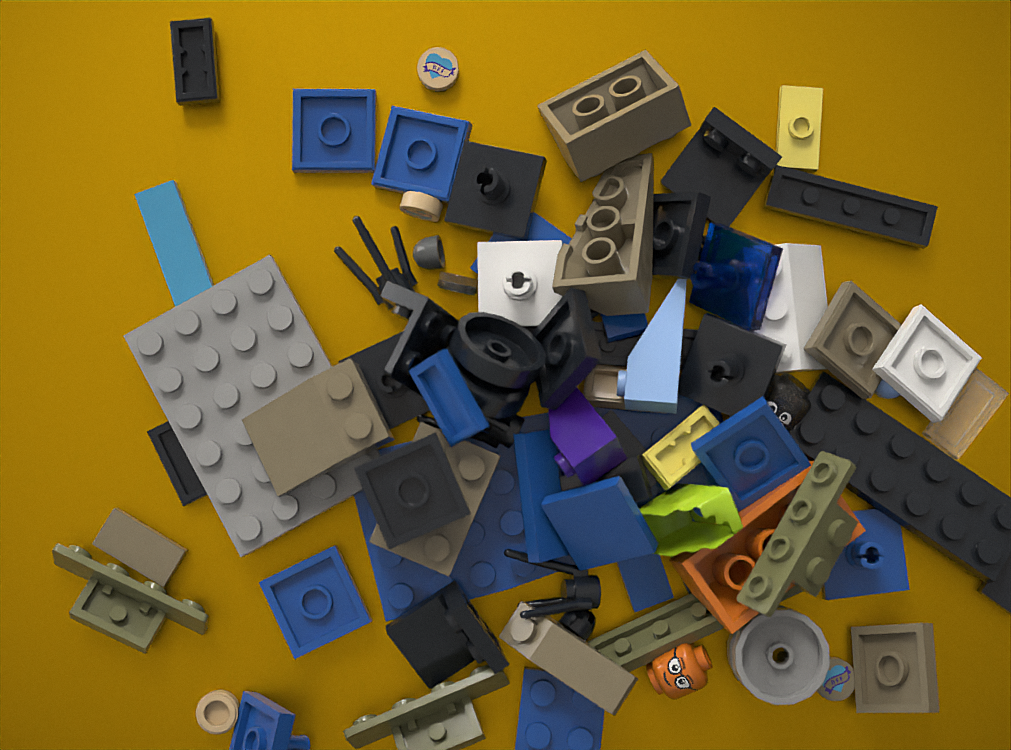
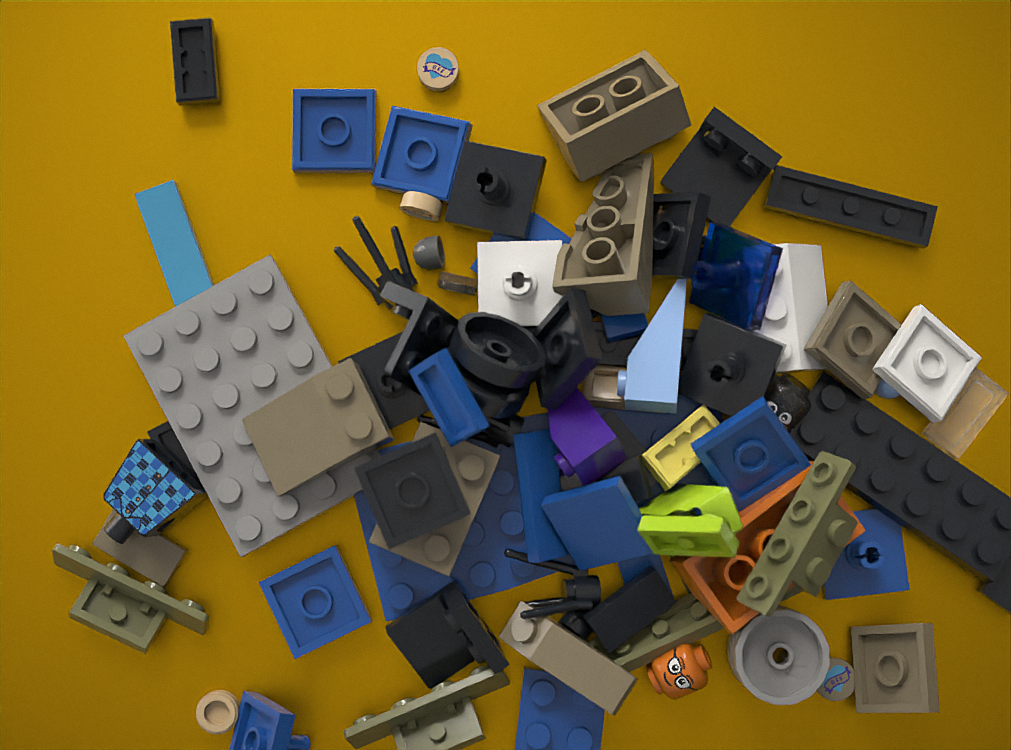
light yellow plate [776,85,823,172] -> none
none -> torso [103,439,208,544]
none -> black tile [583,566,677,653]
none -> lime plate [637,514,739,557]

